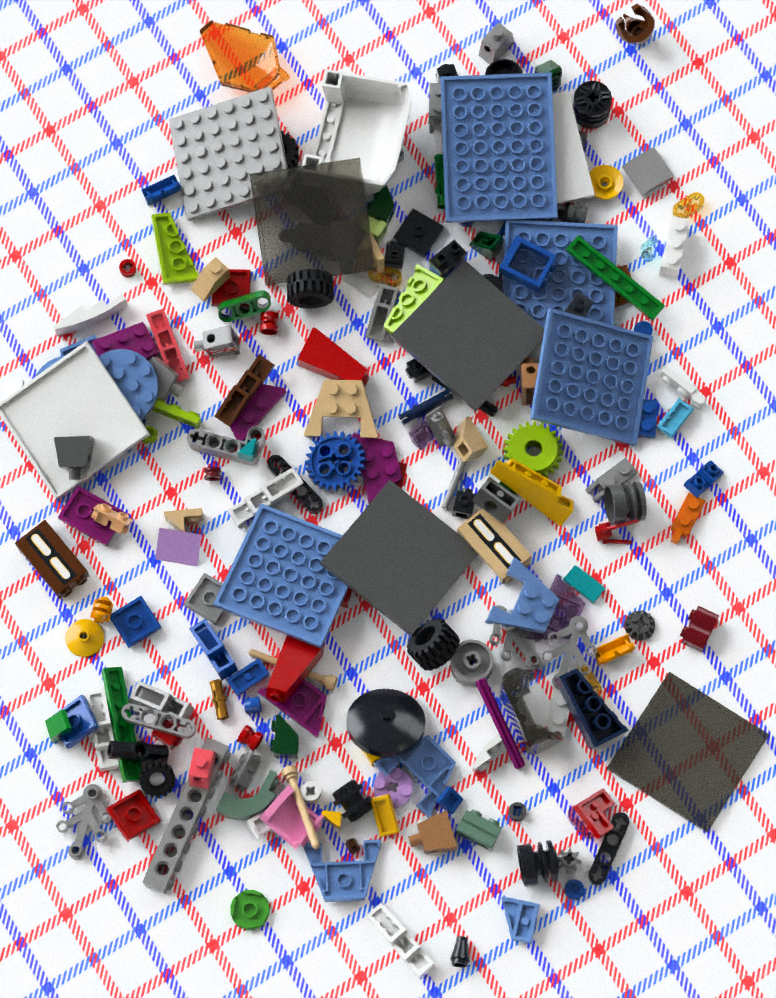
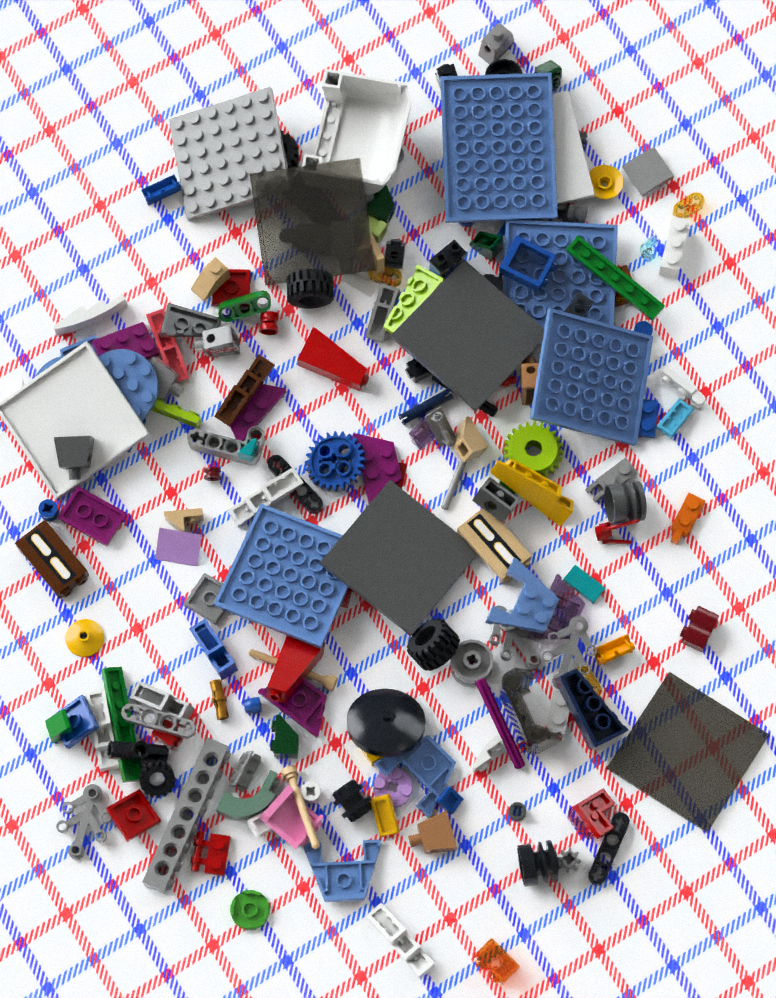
light orange arm [90,597,114,624] -> none
light nougat hinge [91,503,133,534] -> none
blue plate [110,596,162,648] -> none
red bush [119,259,137,278] -> none
lime plate [142,426,158,444] -> none
lime wing [151,212,199,285] -> none
coral torso [188,748,217,790] -> none
clear orange windscreen [199,20,290,93] -> none
blue plate [226,658,270,697] -> none
red wheel [237,725,264,751] -> none
tan wing [304,380,378,439] -> none
yellow slope [321,810,342,830] -> none
reddish brown rock [345,838,360,854] -> none
black plate [393,208,444,258] -> none
light grey hinge [428,83,442,134] -> none
green pin [434,154,445,209] -> none
black cone [450,936,470,968] -> none
black brick [452,488,476,519] -> none
sand green brick [455,809,502,851] -> none
medium blue wing [501,896,540,944] -> none
blue tile [564,879,585,900] -> none
black wheel [572,81,612,129] -> none
reddish brown piece [615,3,655,45] -> none
dark grey gear [624,610,656,641] -> none
blue slope [683,460,724,498] -> none
none -> blue wheel [38,499,59,522]
none -> dark grey wing [159,303,221,337]
none -> red plate [190,831,231,876]
none -> clear orange brick [474,937,520,986]

